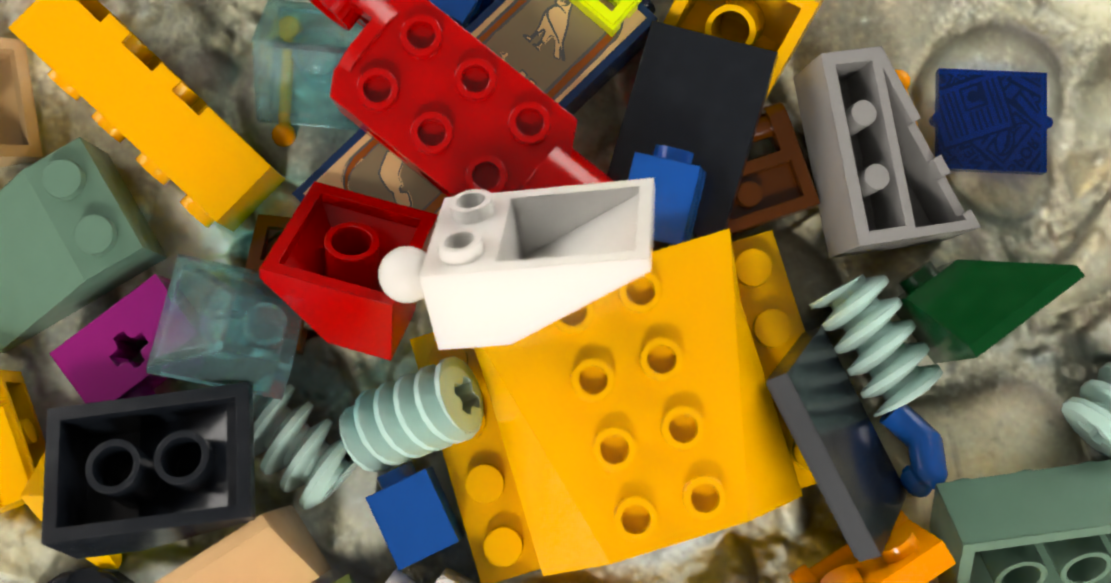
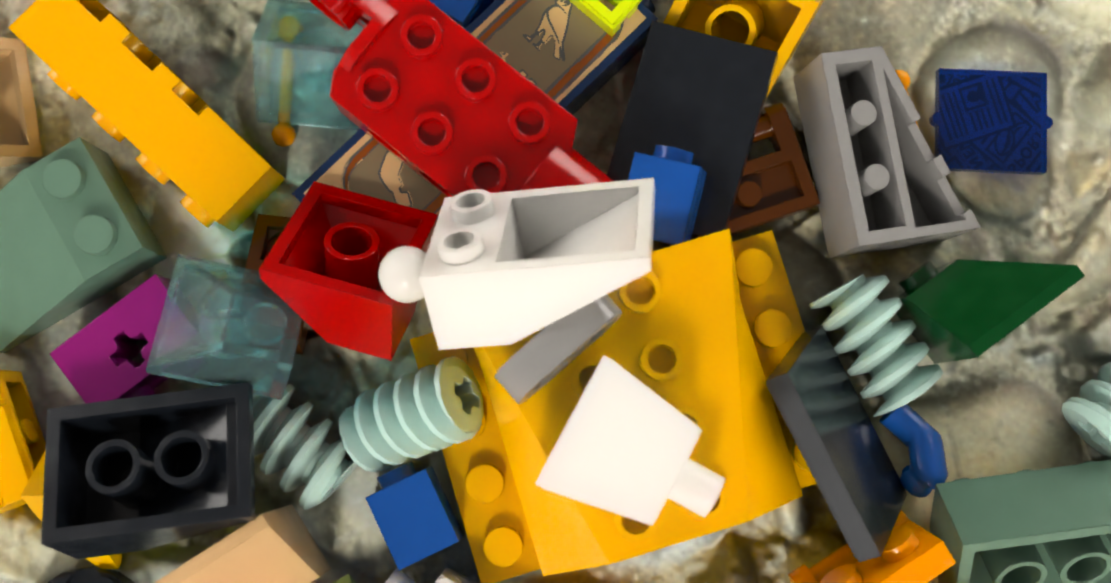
none -> light grey beam [494,294,623,405]
none -> white torso [535,355,725,525]

